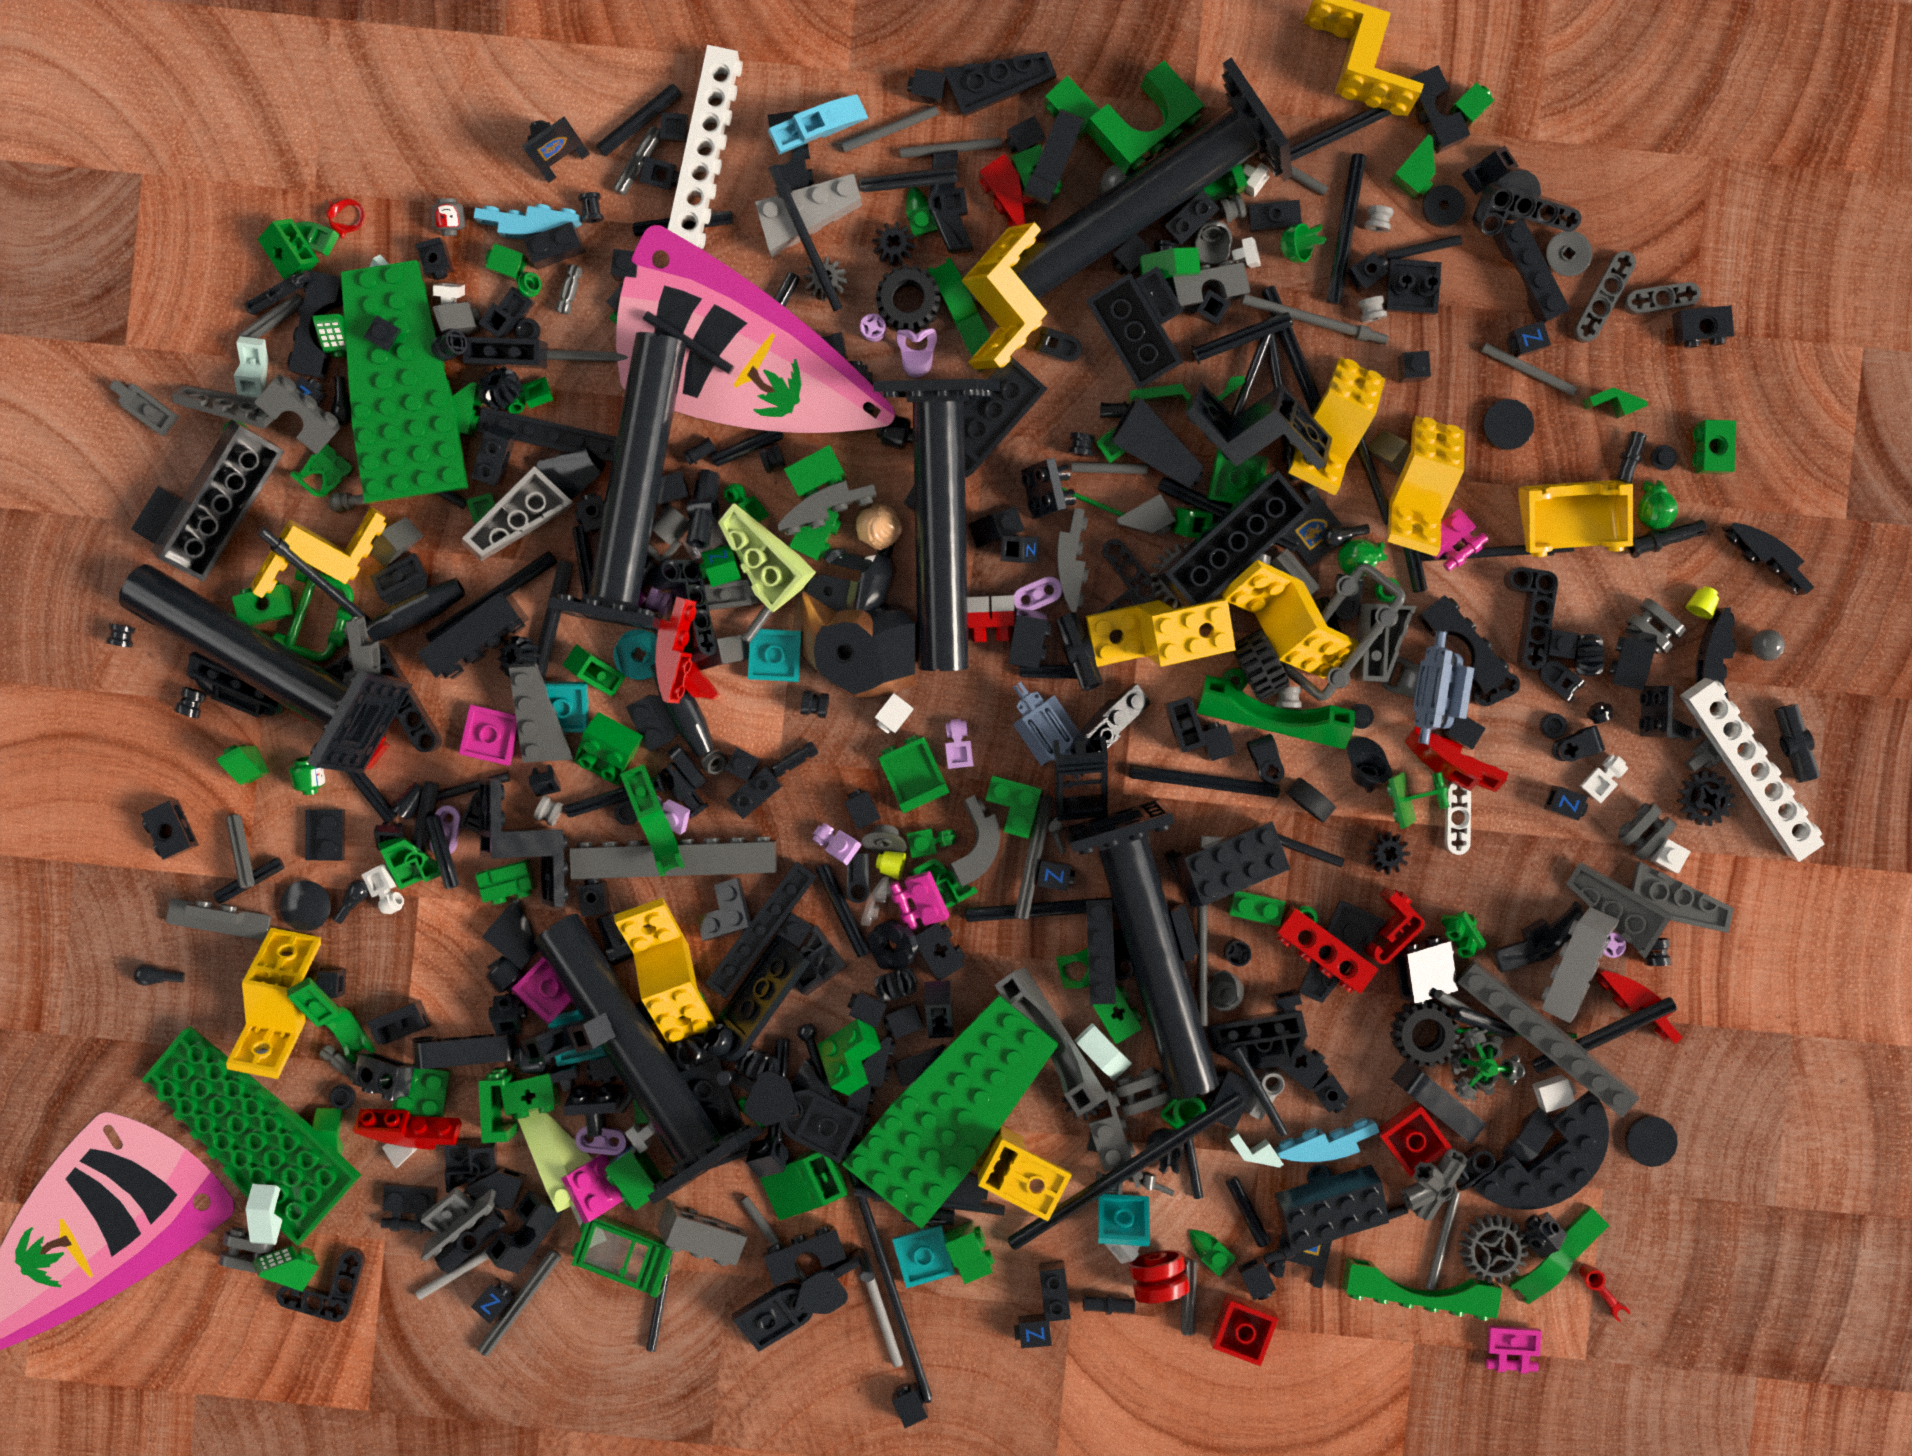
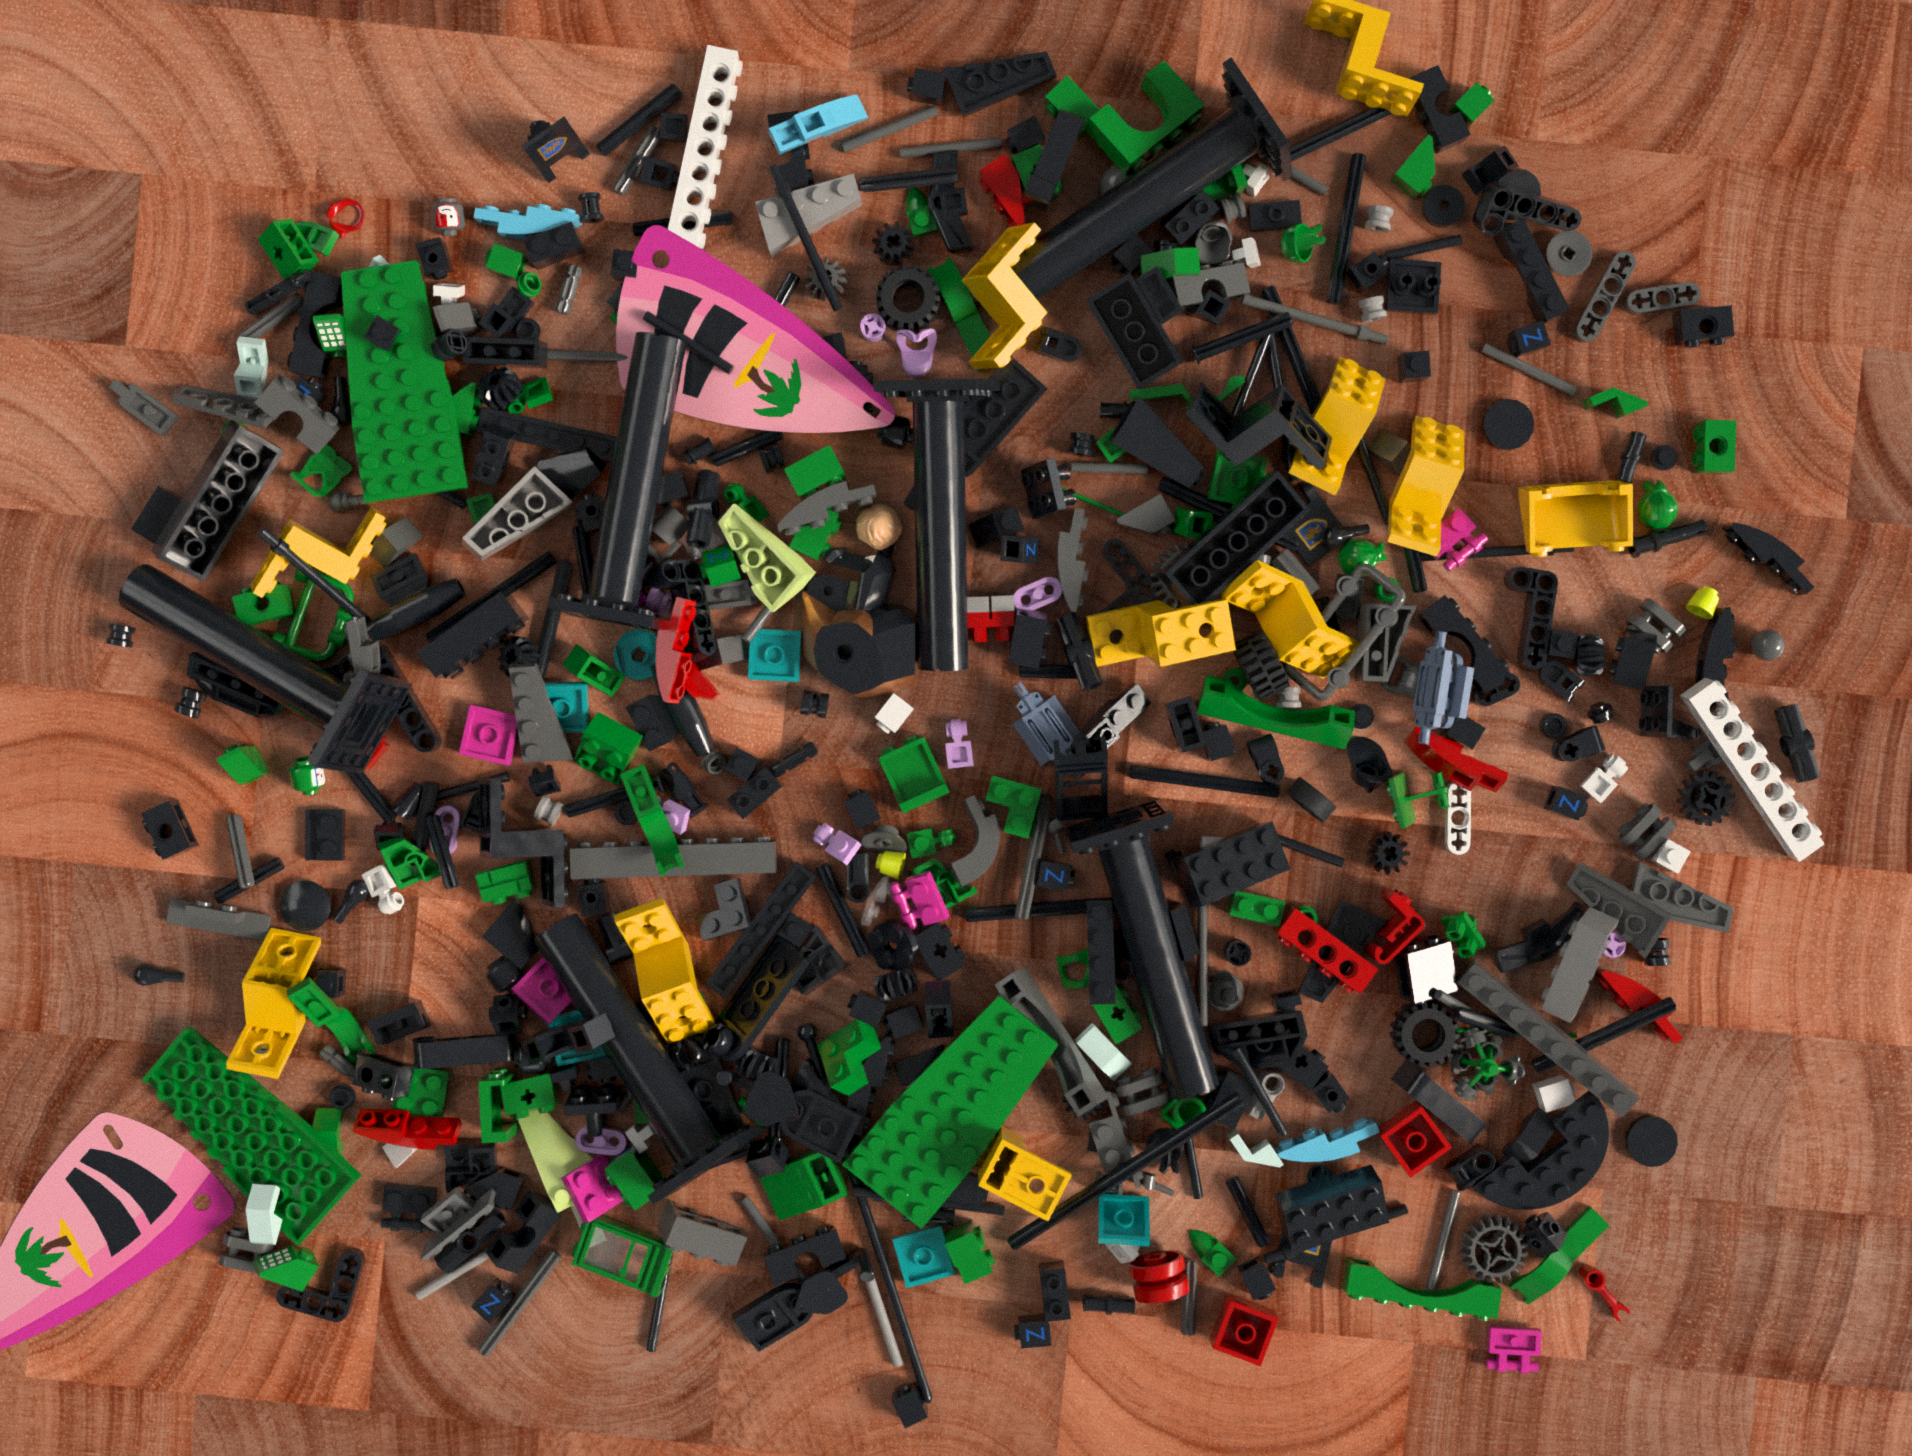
black beam [668,744,707,789] -> none
dark grey piece [1401,1149,1468,1221] -> none

